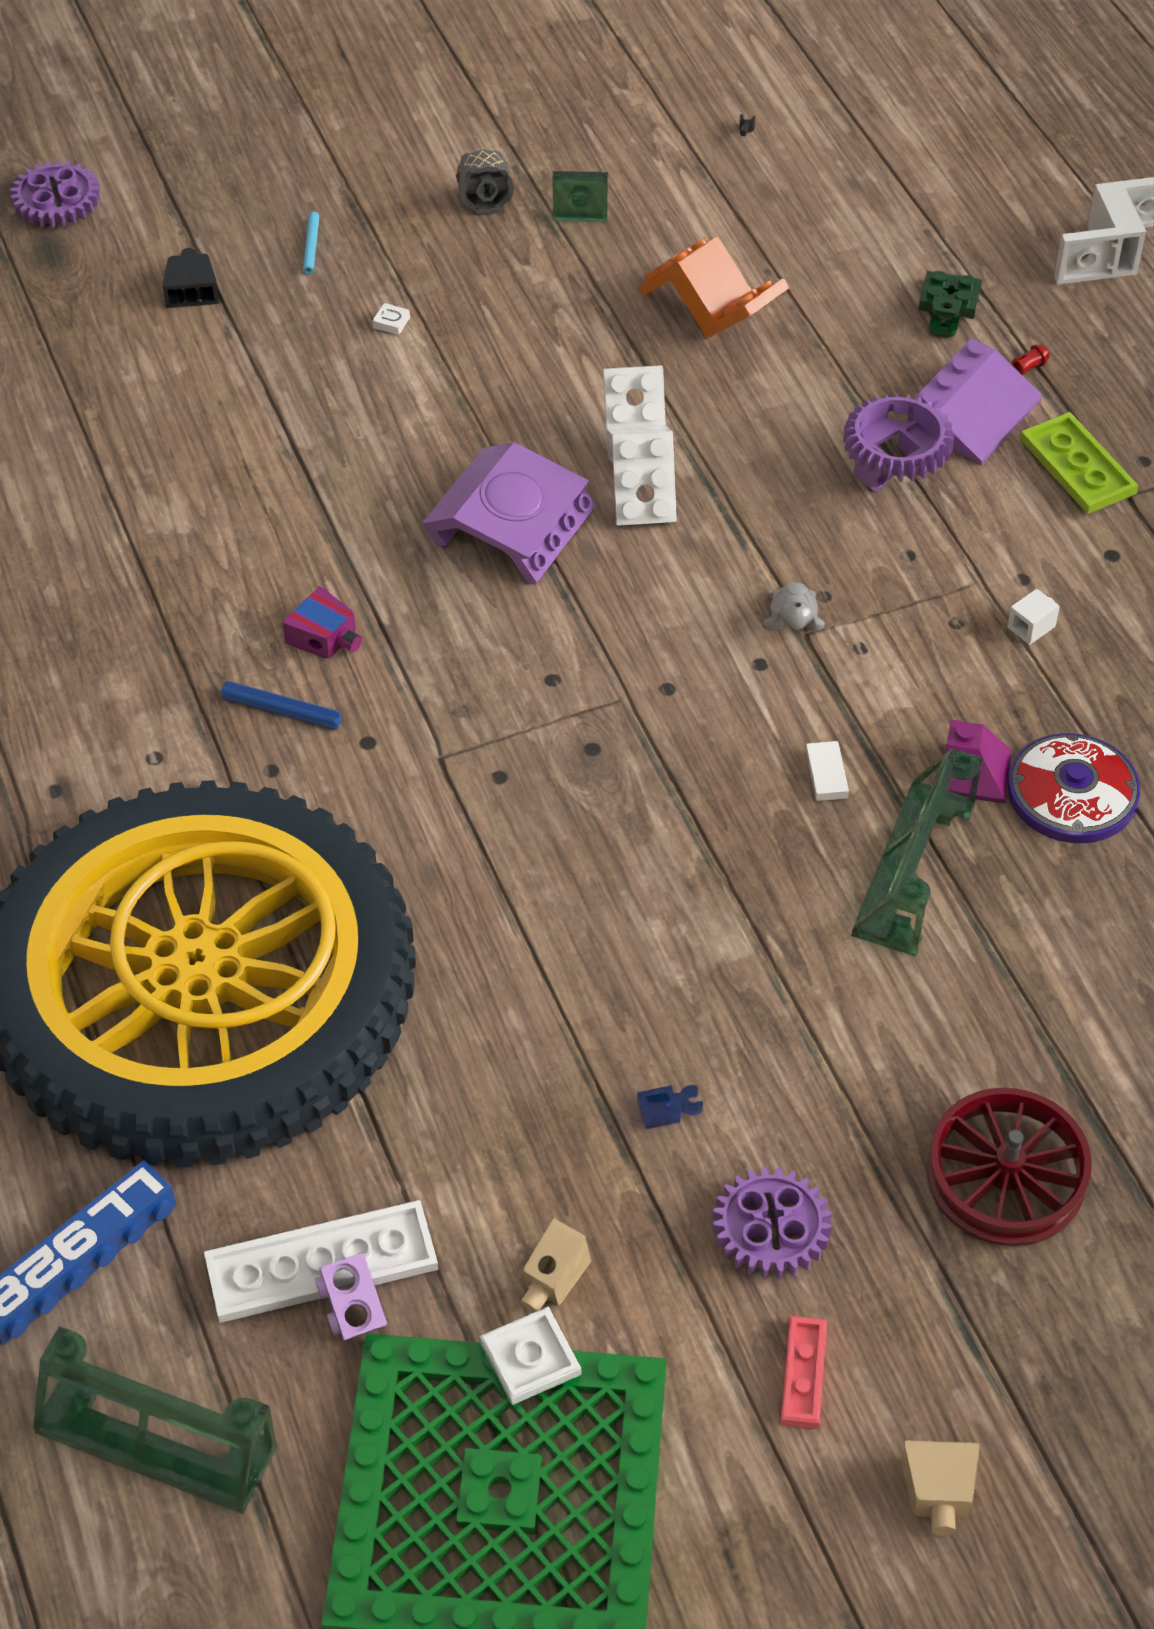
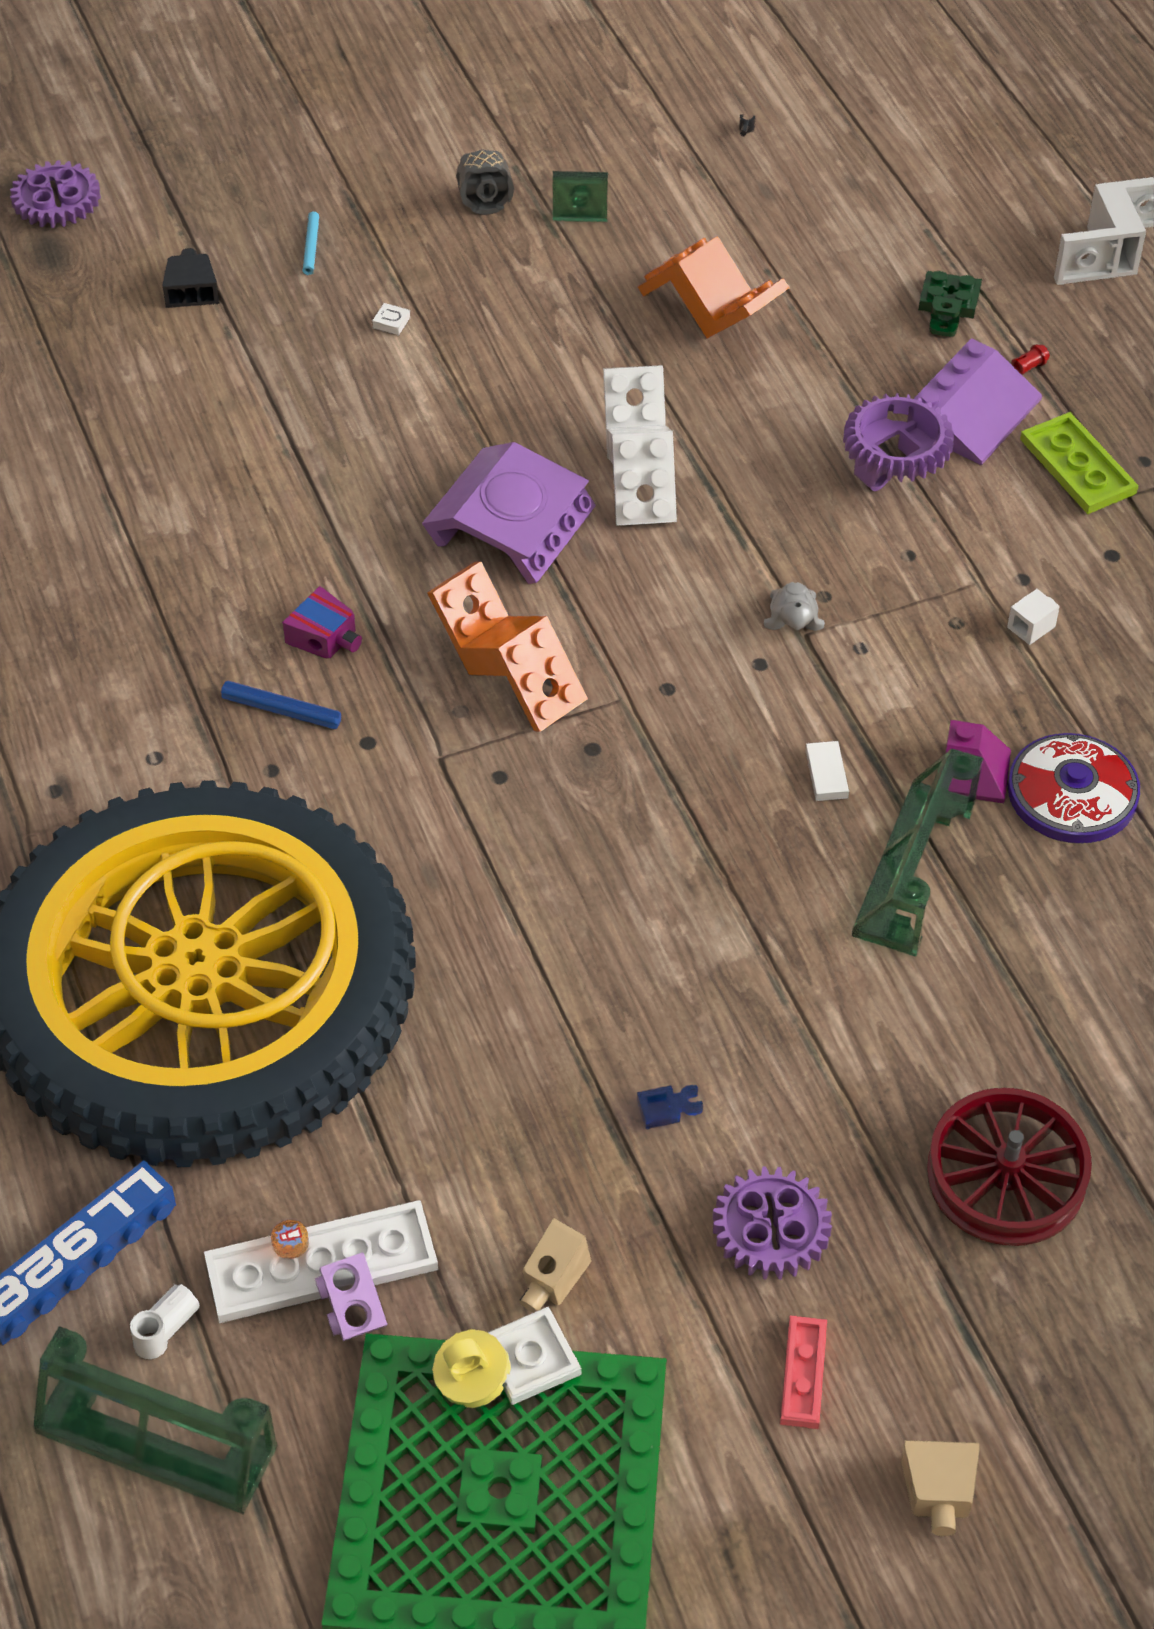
none -> white piece [130,1284,200,1359]
none -> clear orange tile [271,1220,309,1259]
none -> bracket [427,561,588,732]
none -> light yellow tile [433,1329,511,1408]

